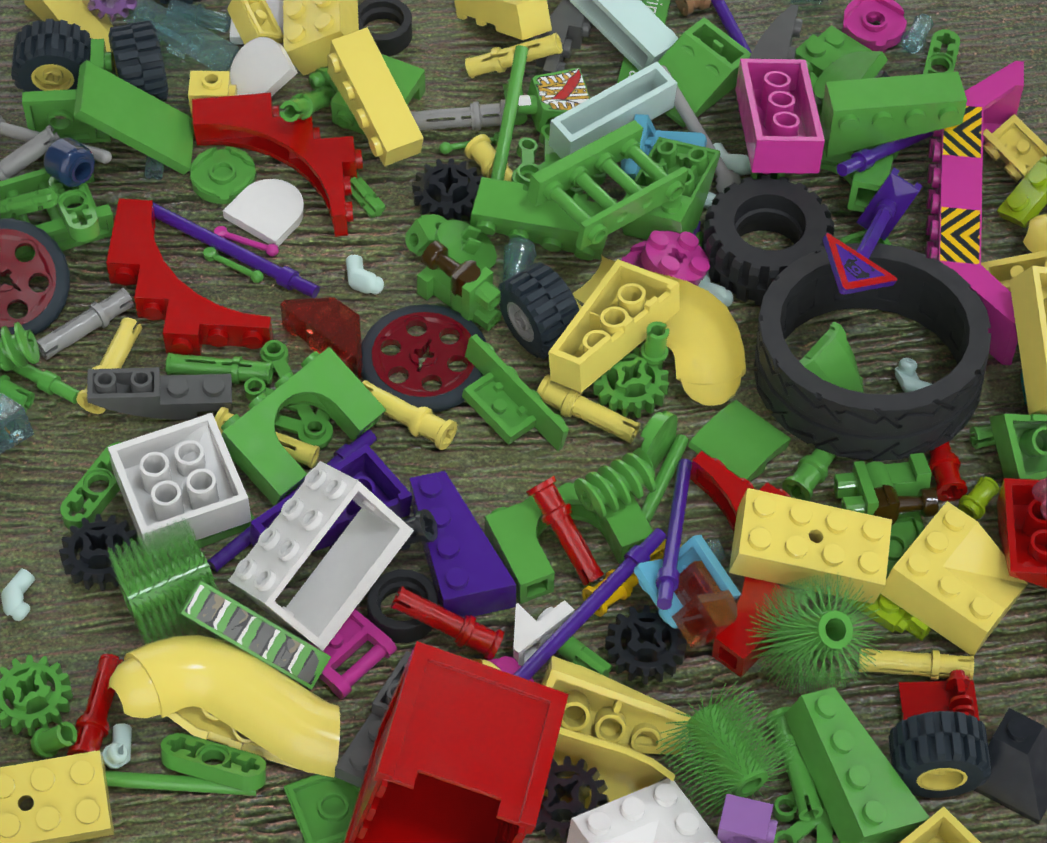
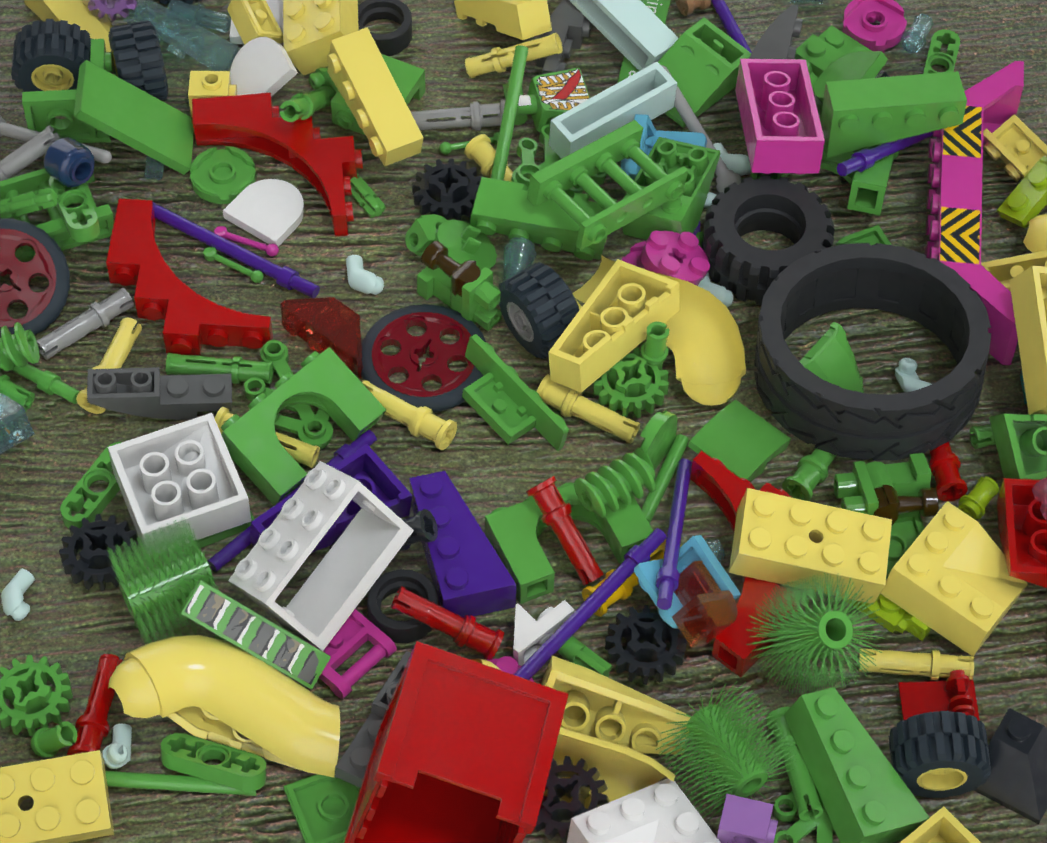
dark purple piece [822,167,922,295] -> none

